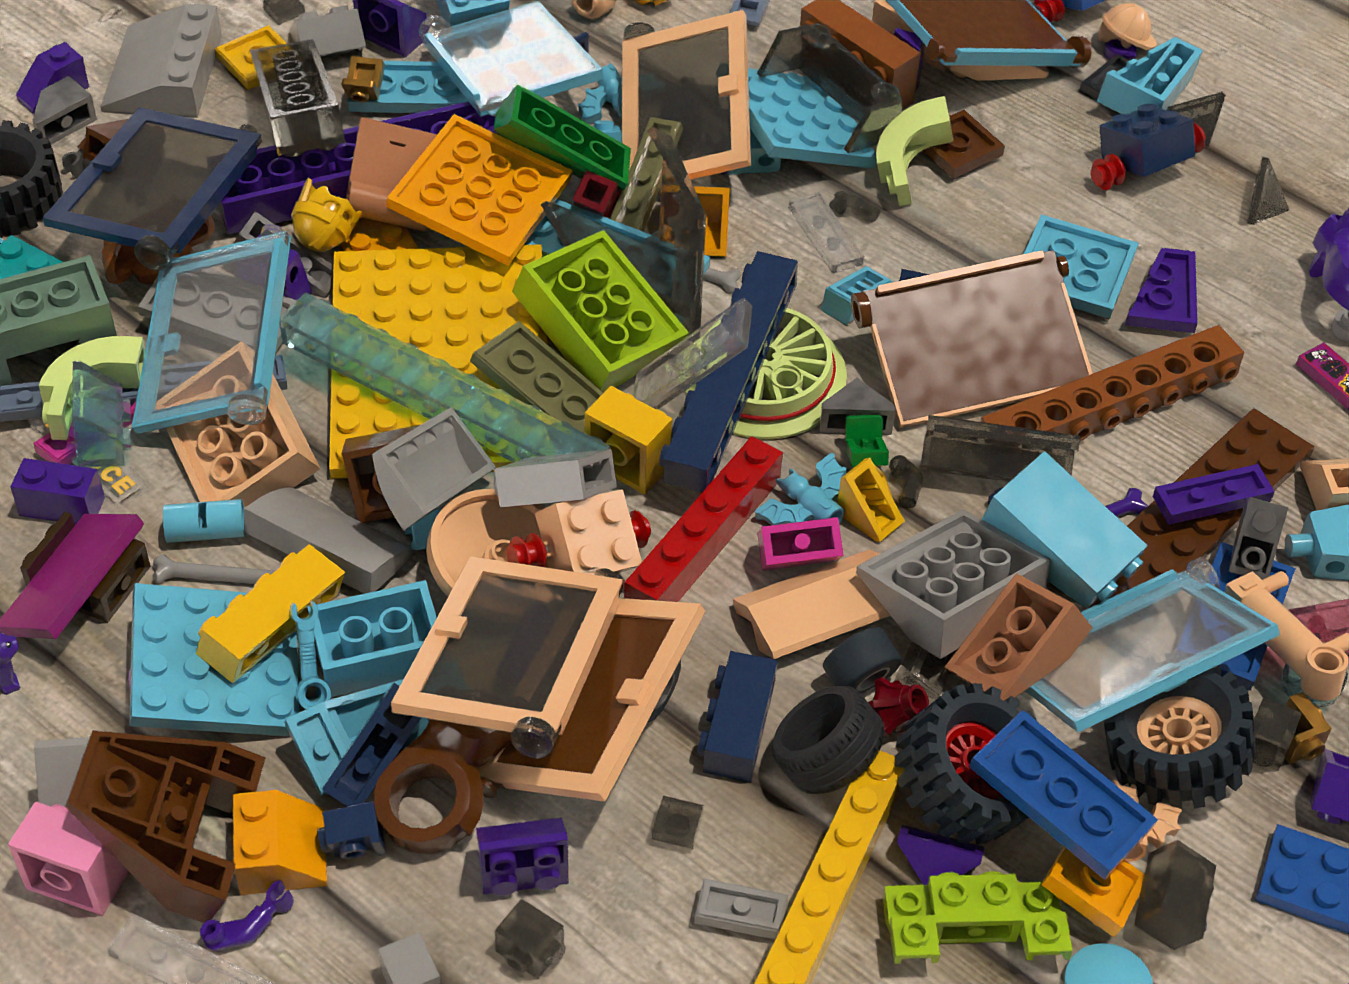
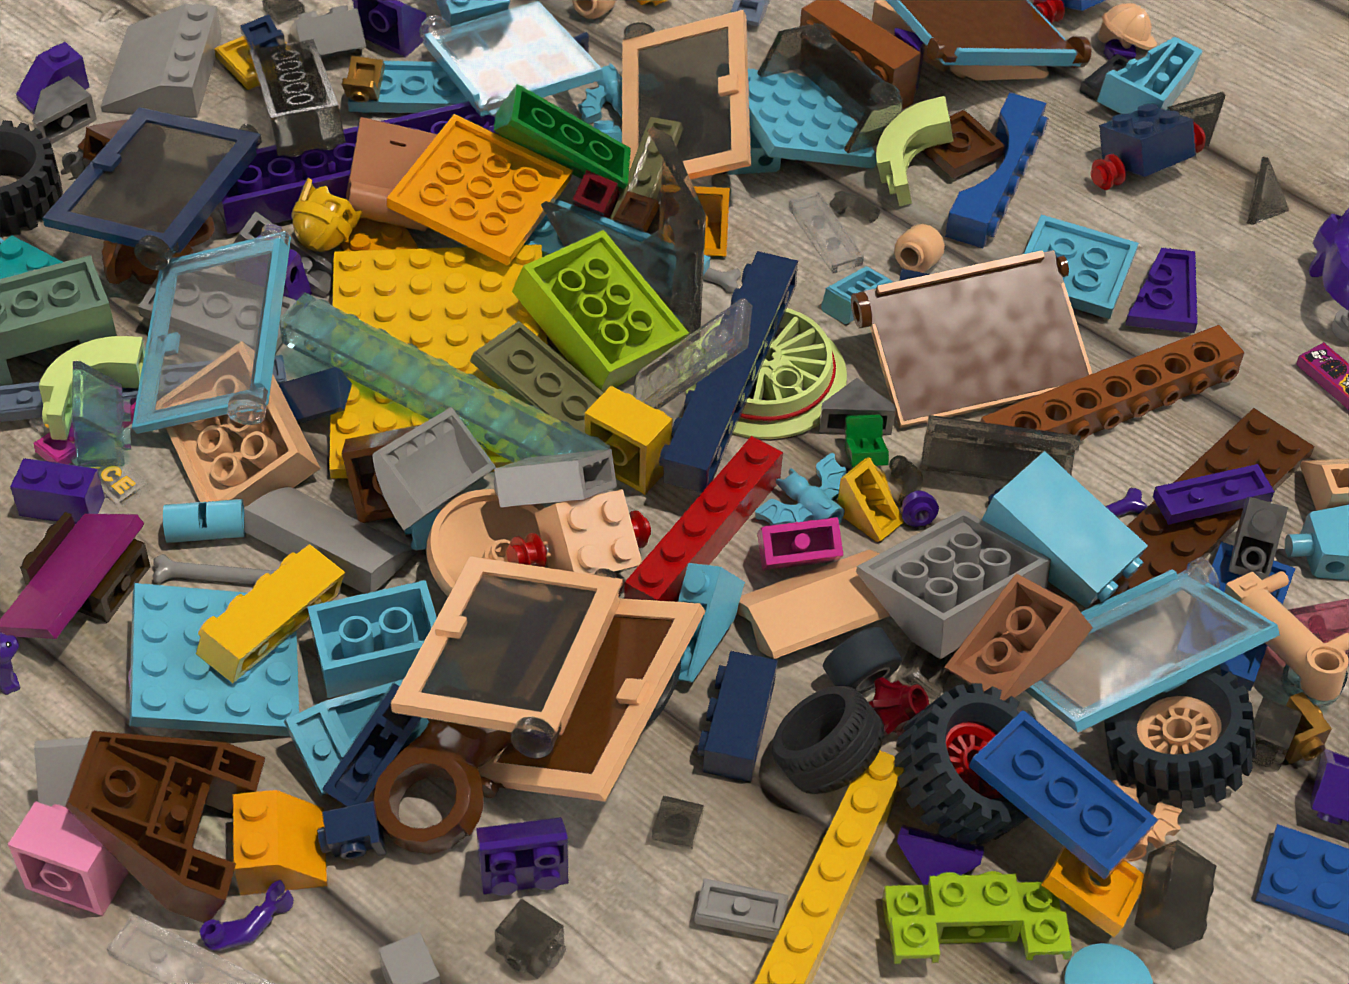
medium azure brick [289,600,331,709] -> none
none -> dark blue bracket [240,14,286,62]
none -> dark blue slope [279,367,352,424]
none -> reddish brown tile [613,191,660,233]
none -> medium azure slope [678,563,745,683]
none -> light nougat head [894,224,945,273]
none -> dark purple plate [901,491,939,527]
none -> blue arch [945,93,1049,249]

